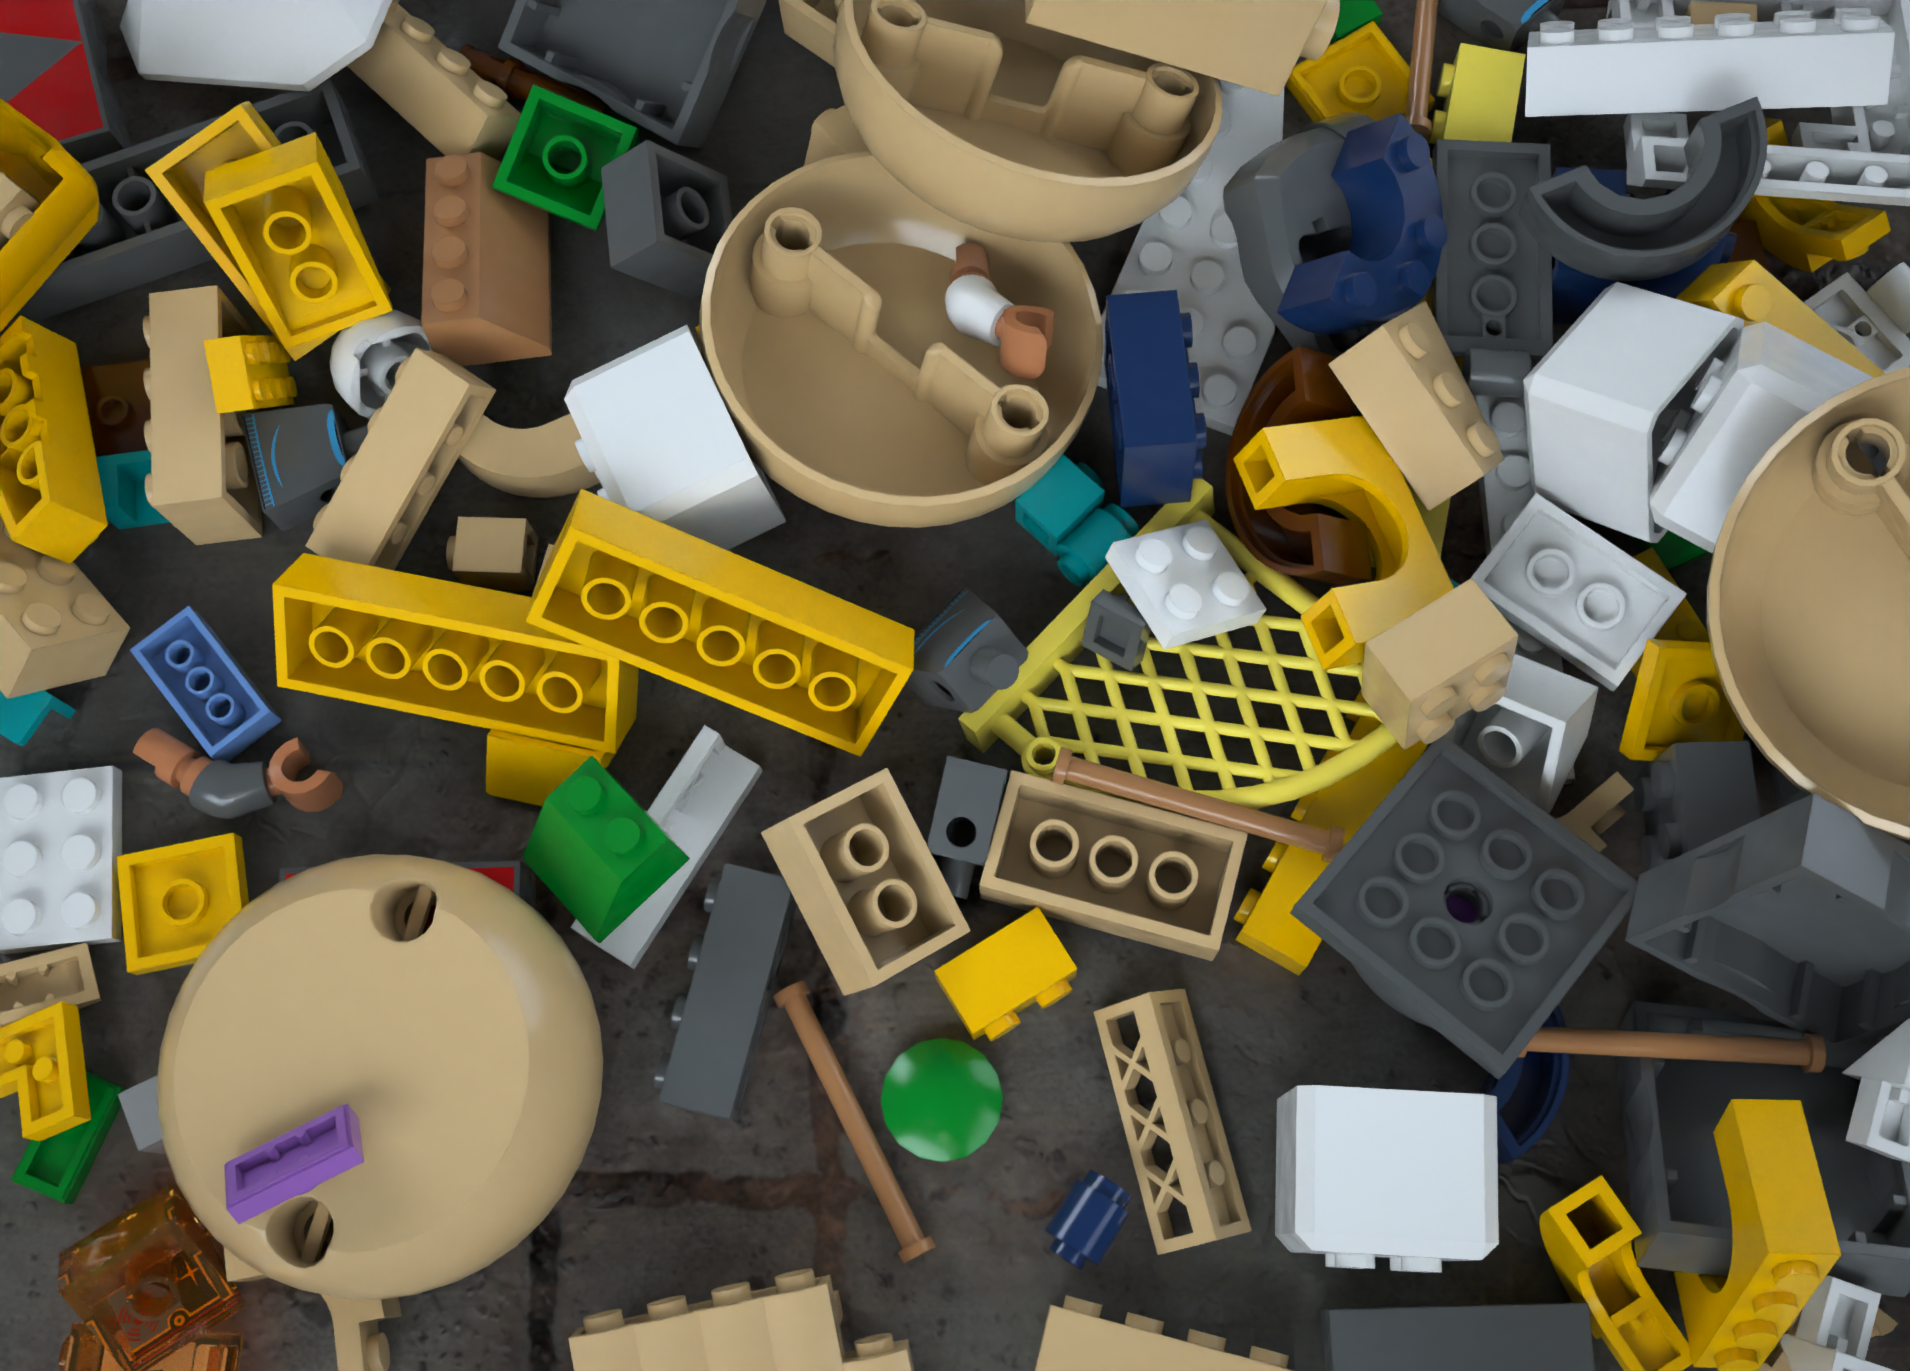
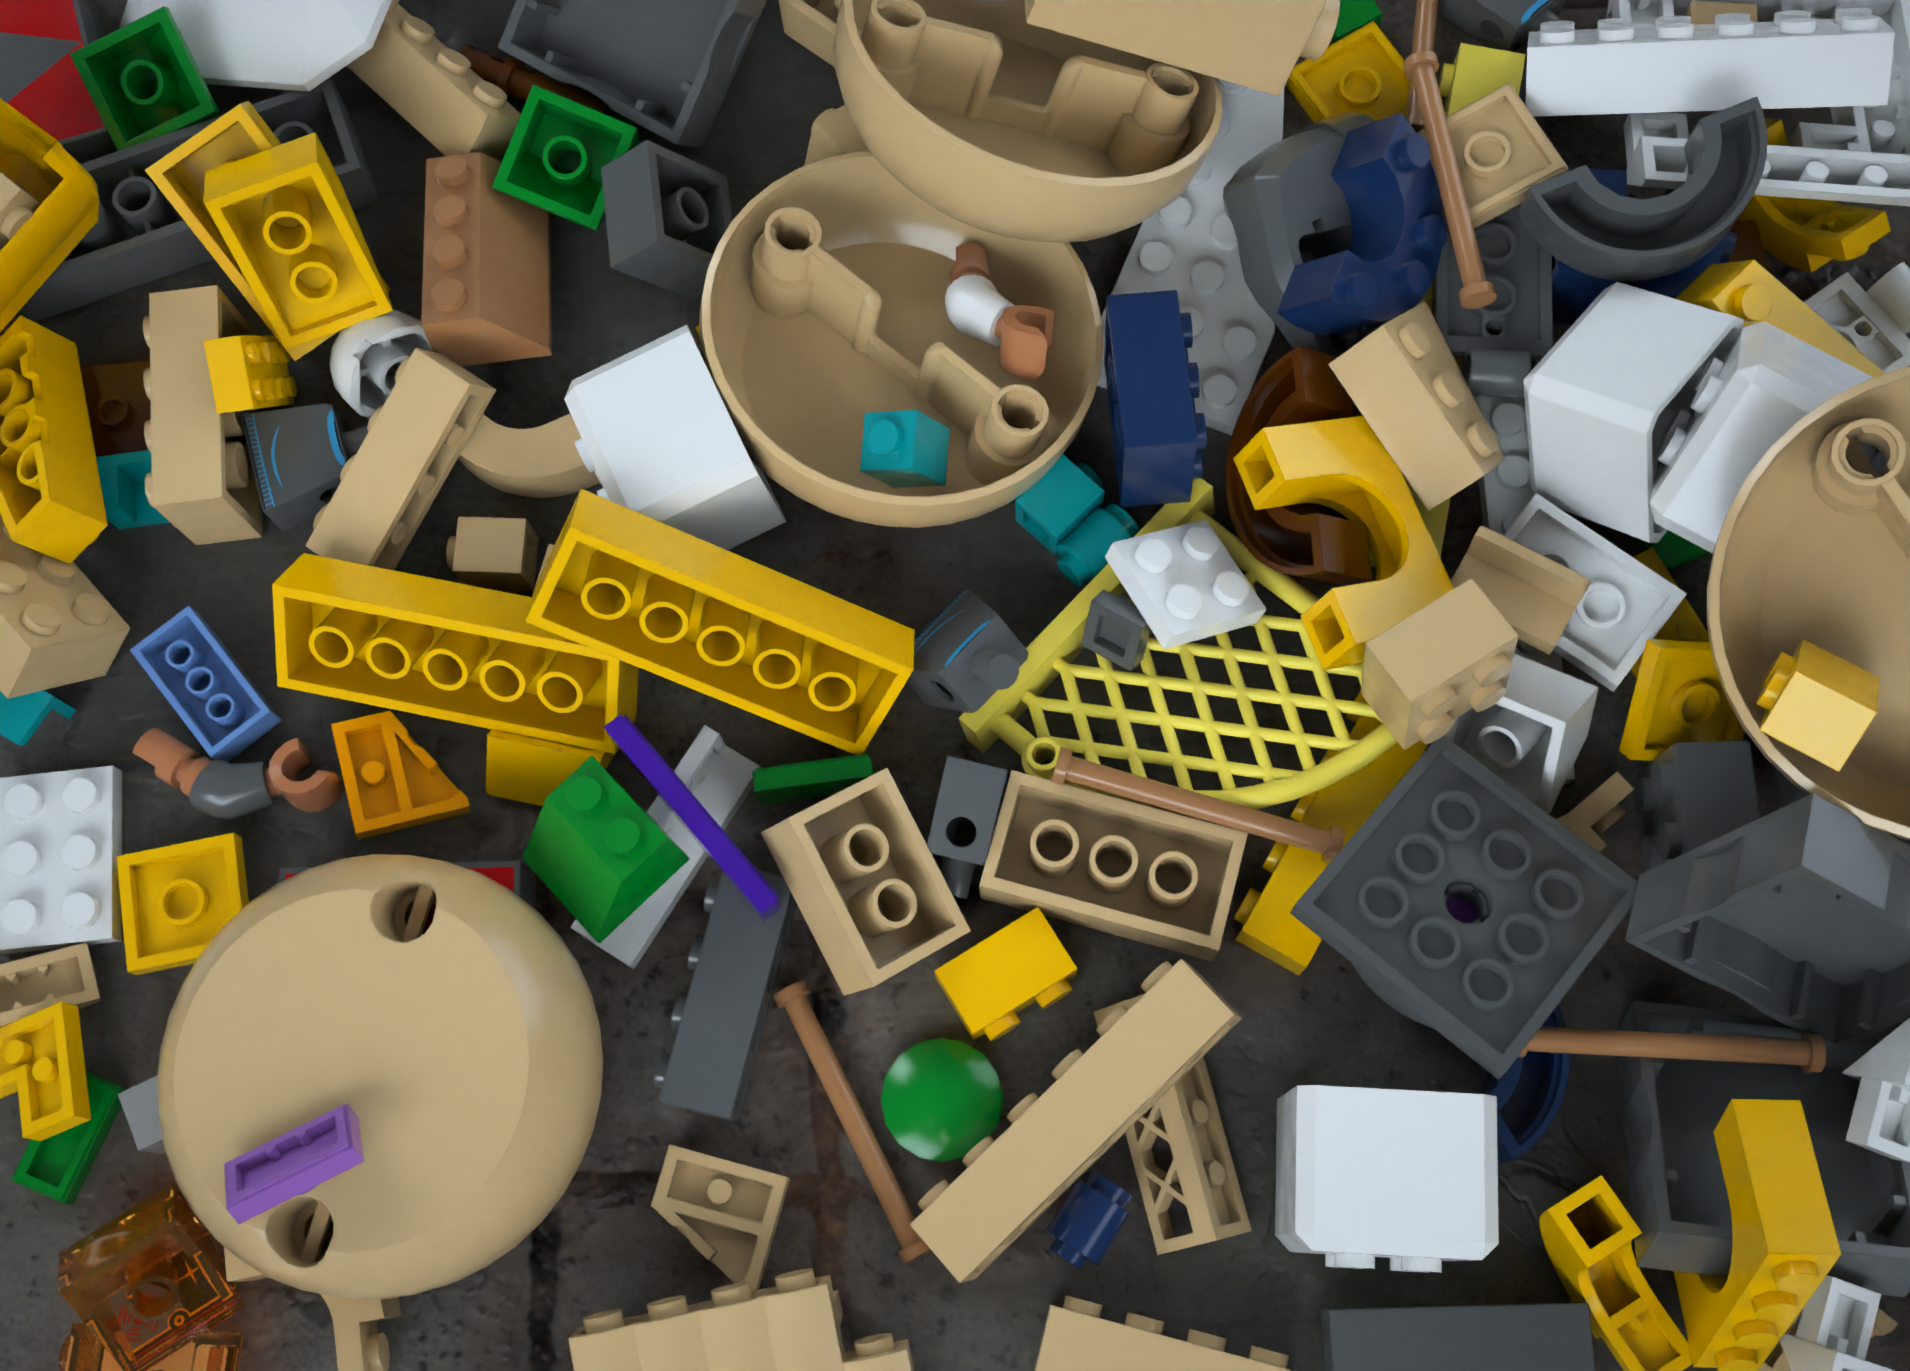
none -> green slope [70,6,219,151]
none -> light orange wing [331,710,471,840]
none -> dark purple tile [604,714,781,922]
none -> tan wing [651,1144,790,1291]
none -> green tile [752,754,875,804]
none -> teal brick [860,410,950,488]
none -> tan brick [910,959,1242,1283]
none -> medium nougat bar [1403,50,1497,309]
none -> tan tile [1418,83,1569,229]
none -> tan panel [1451,526,1591,655]
none -> yellow brick [1756,639,1880,772]

